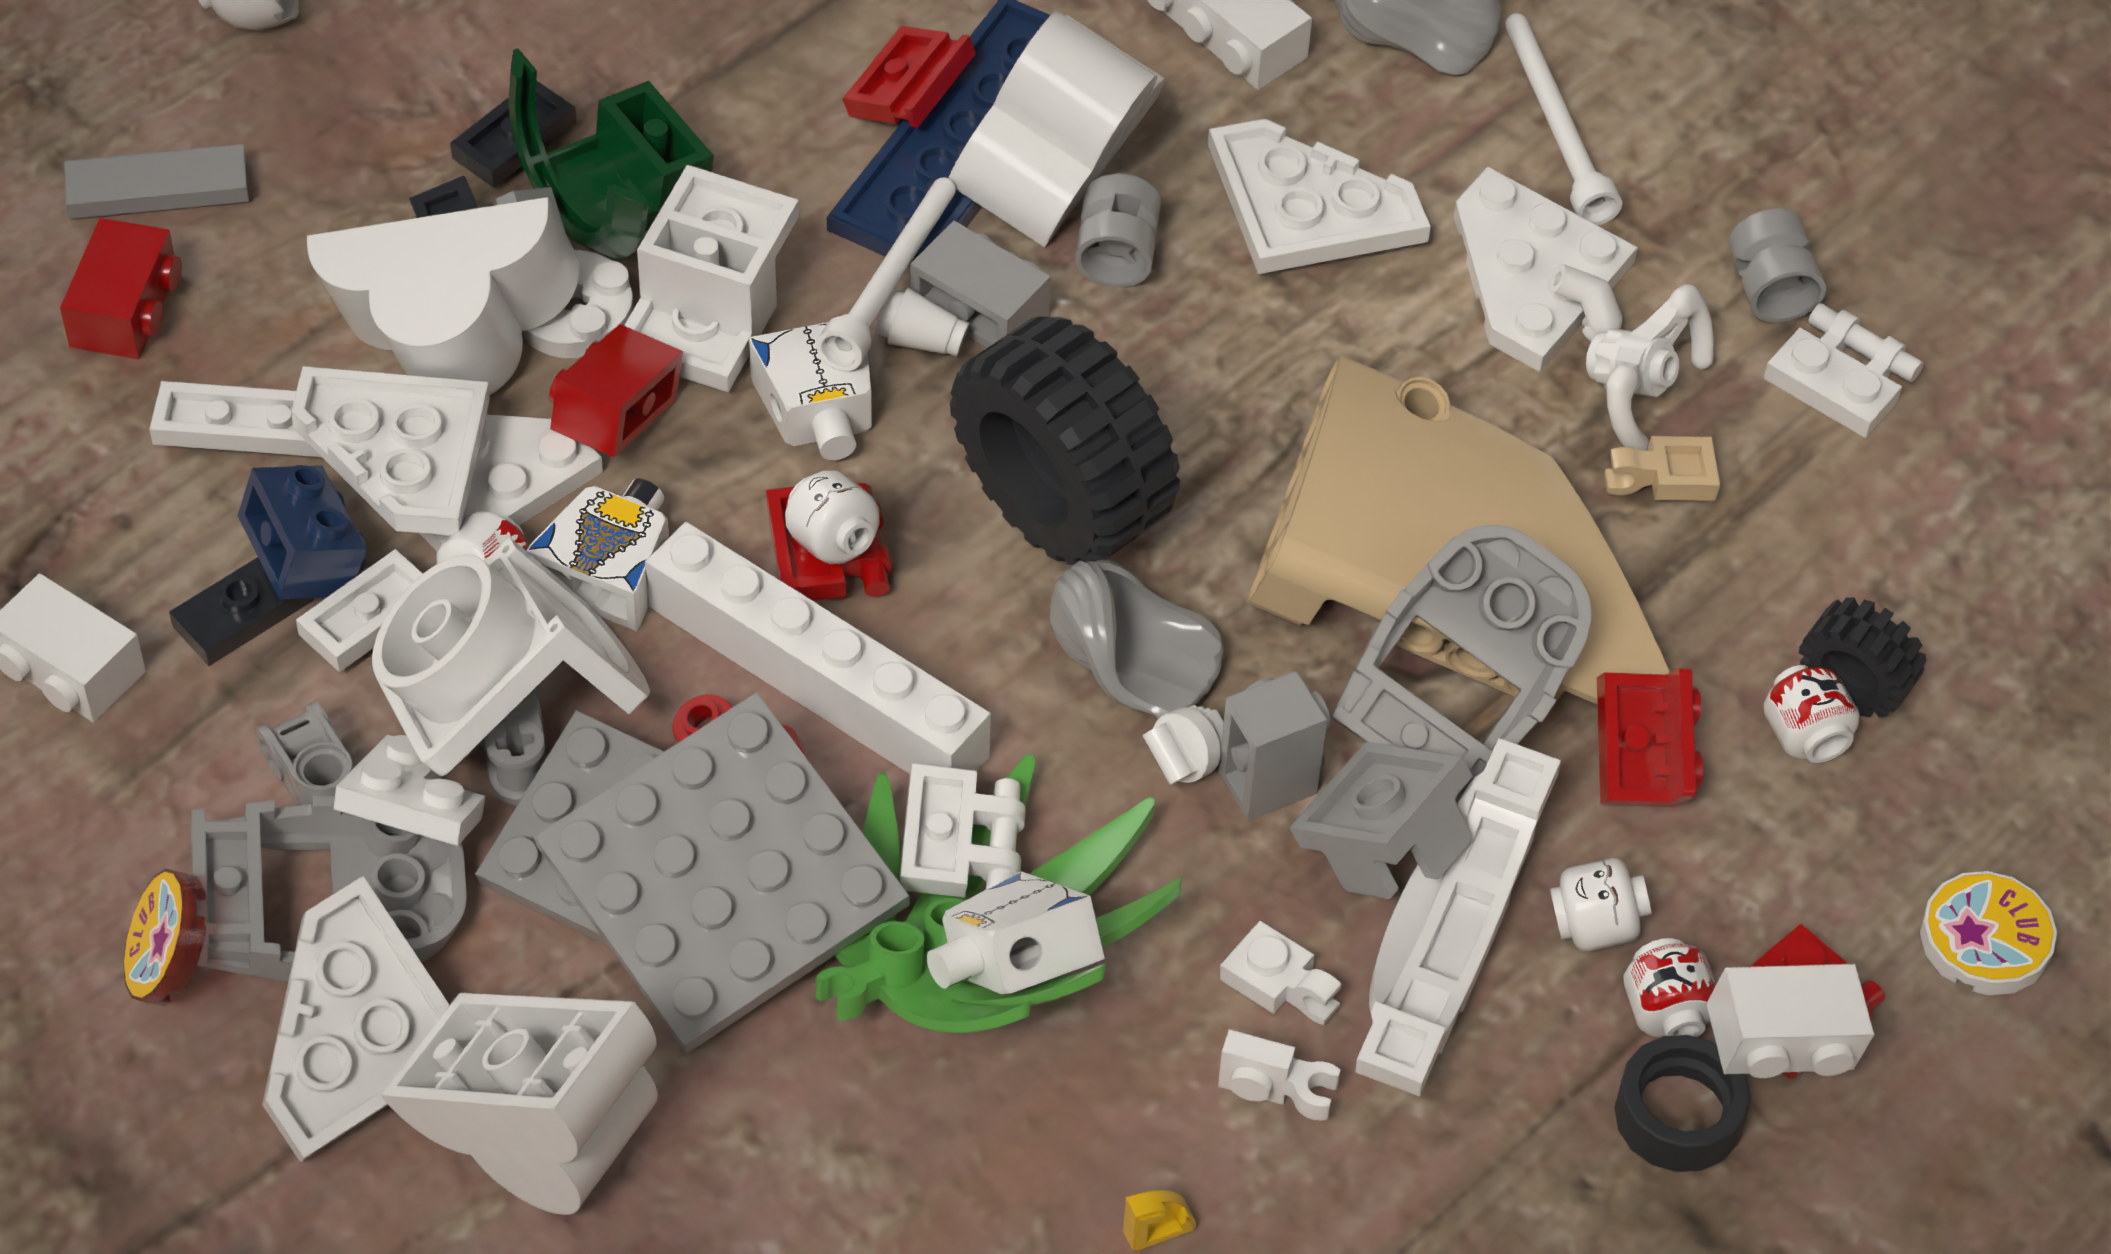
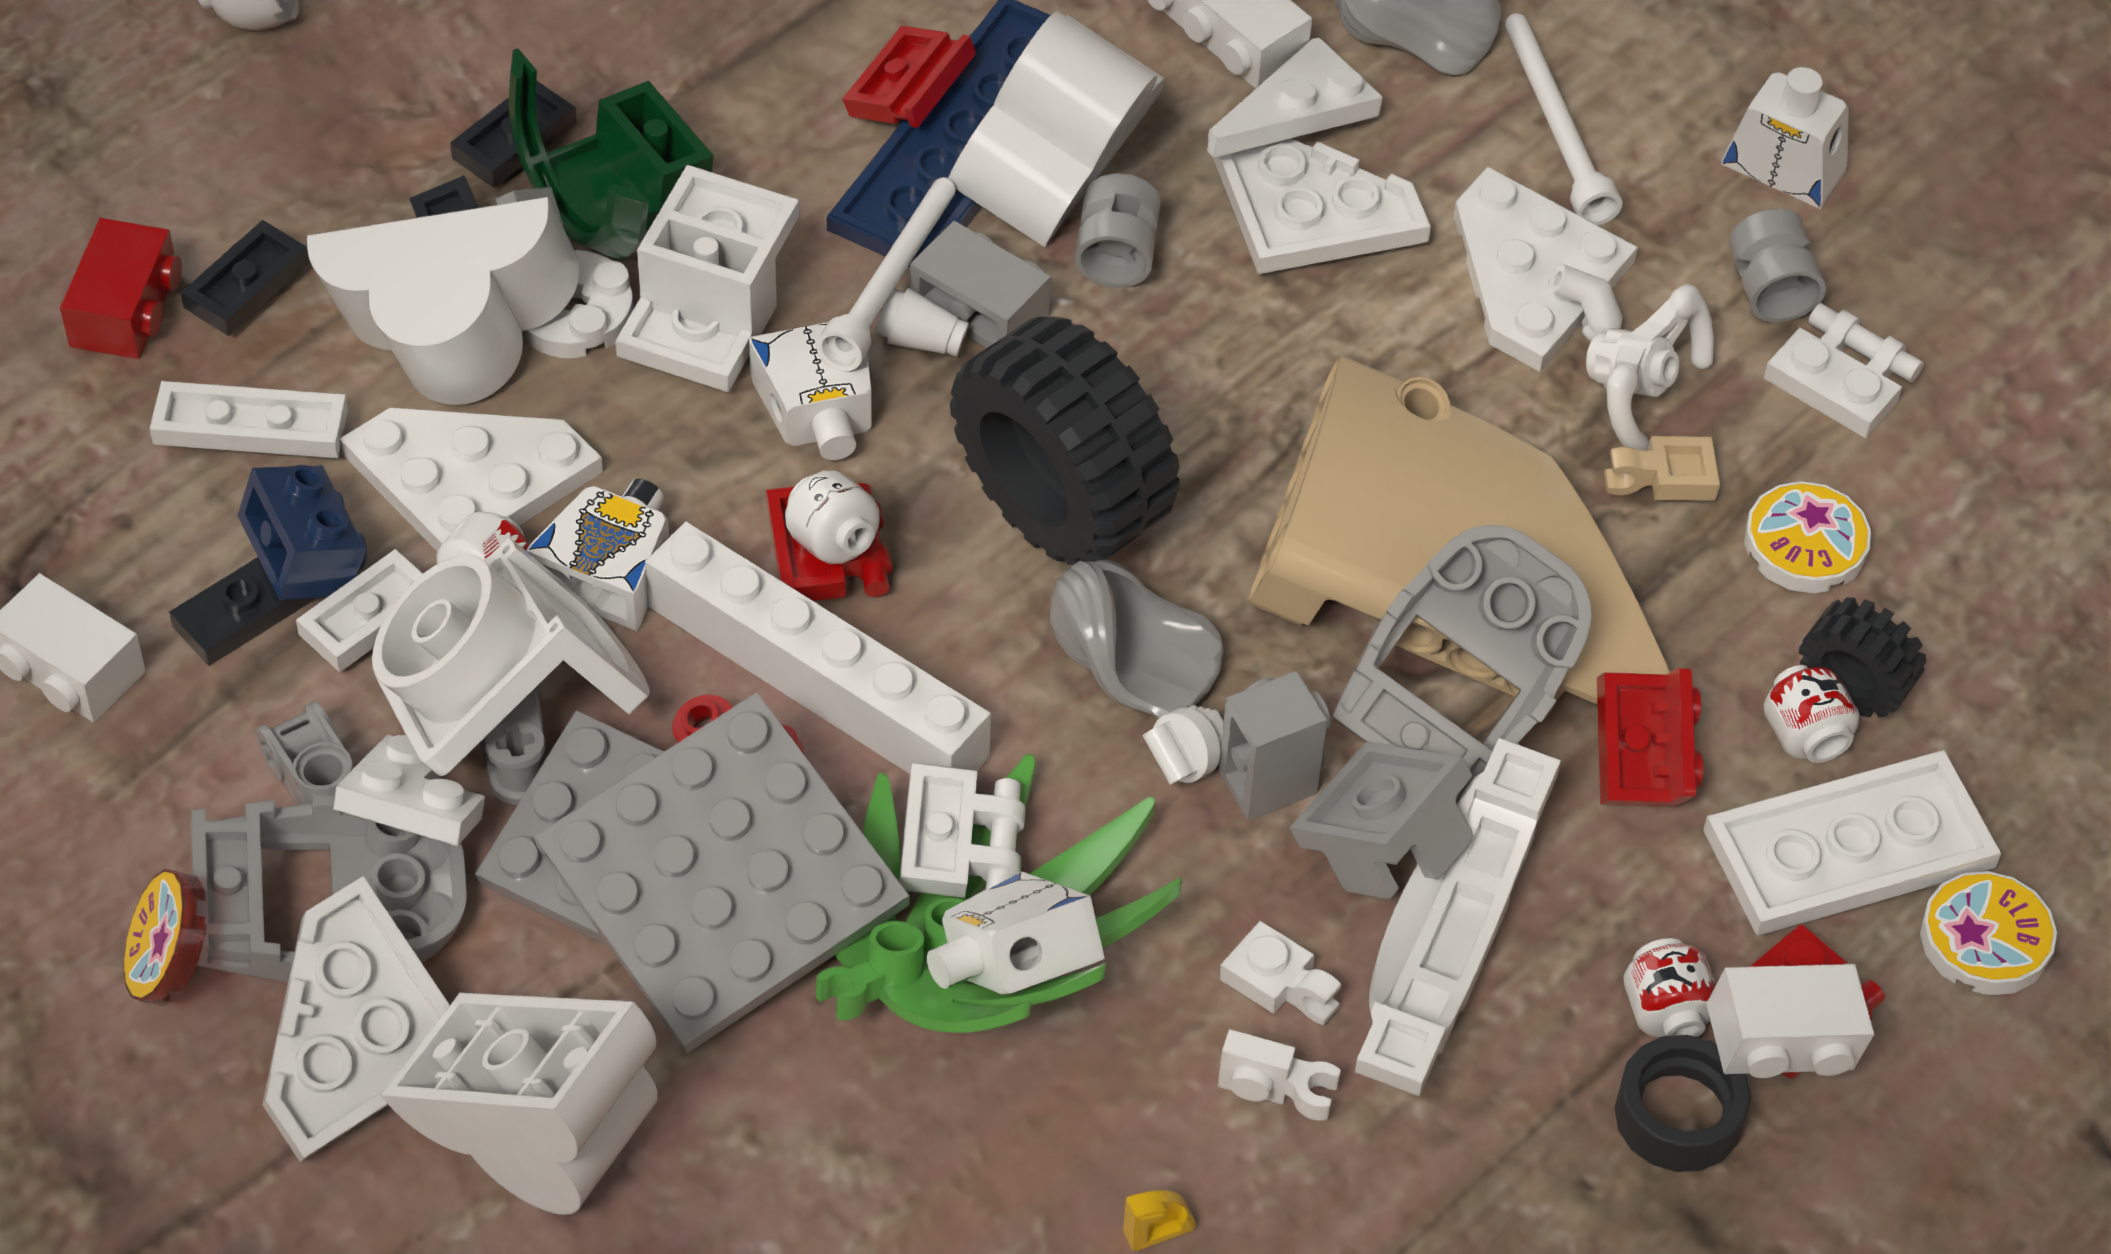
light grey tile [64,144,249,219] -> none
white plate [291,366,490,536] -> none
red brick [549,324,683,457] -> none
white head [1550,858,1652,951] -> none
none -> black plate [180,220,310,336]
none -> white wing [1207,37,1383,158]
none -> white plate [1703,750,2001,936]
none -> white torso [1721,67,1849,209]
none -> tile [1744,481,1871,594]

